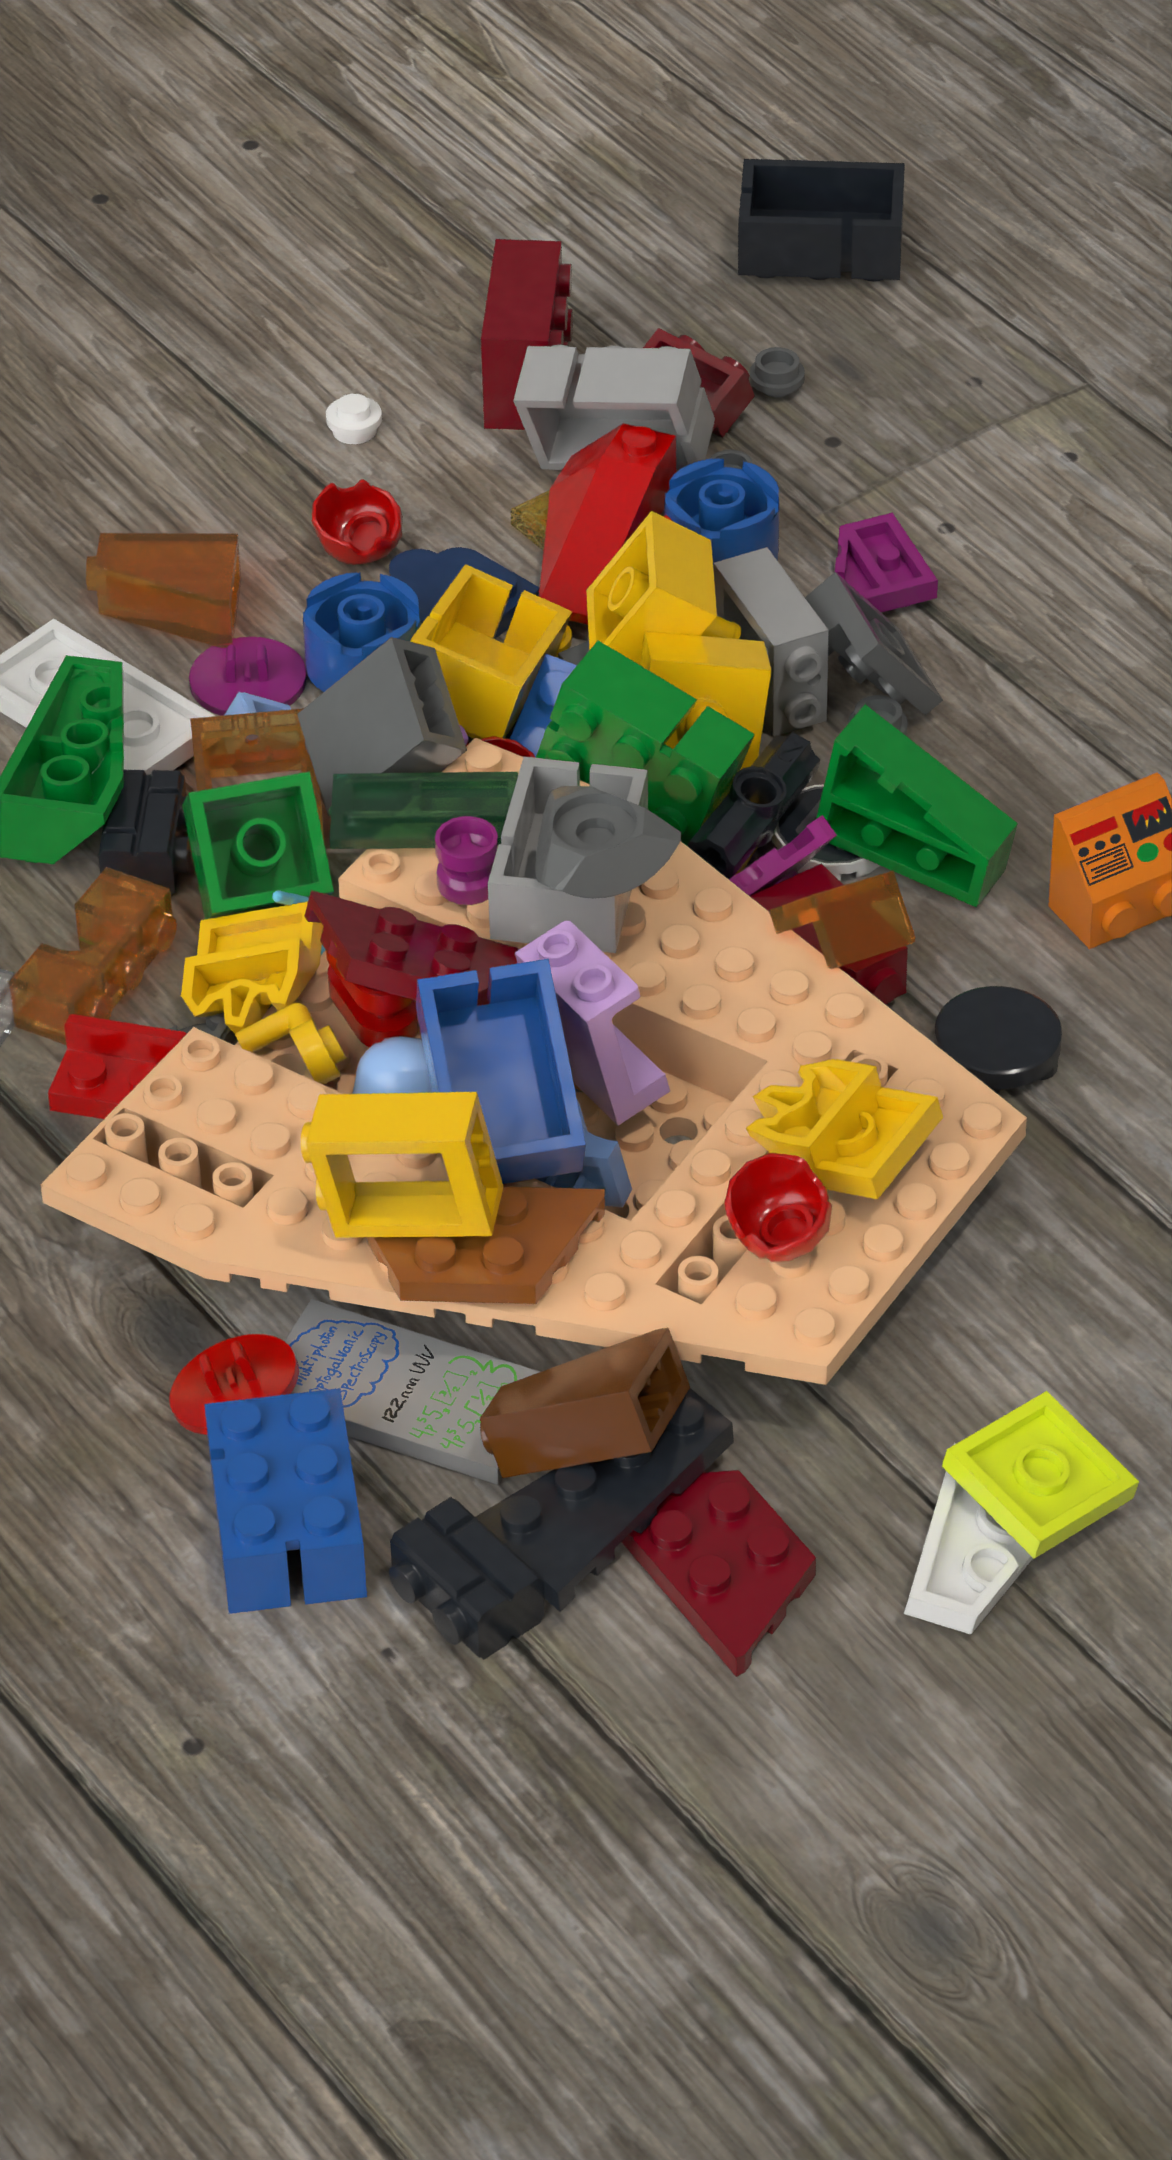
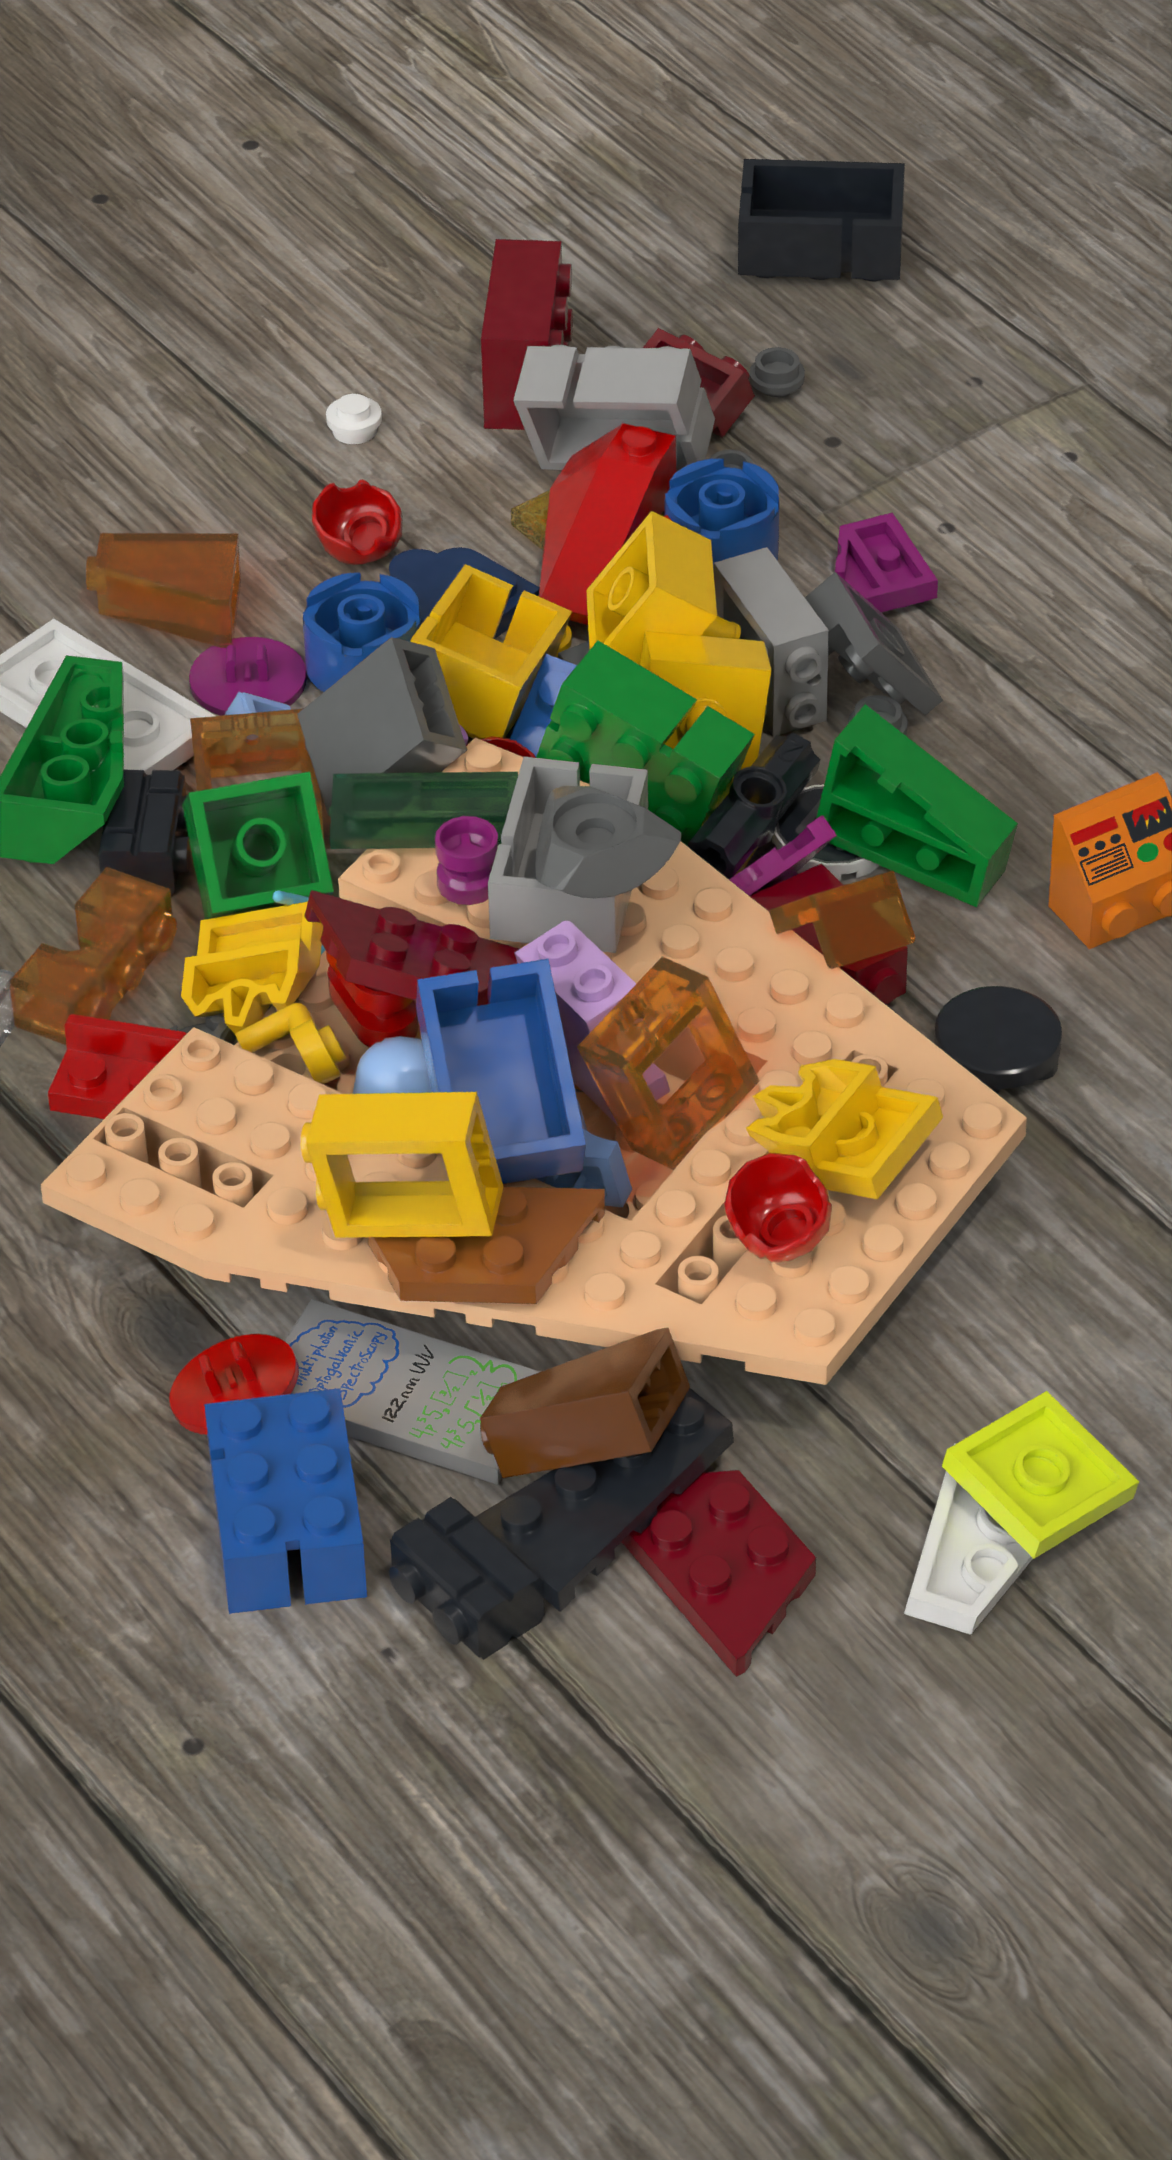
none -> clear orange window [577,956,760,1170]

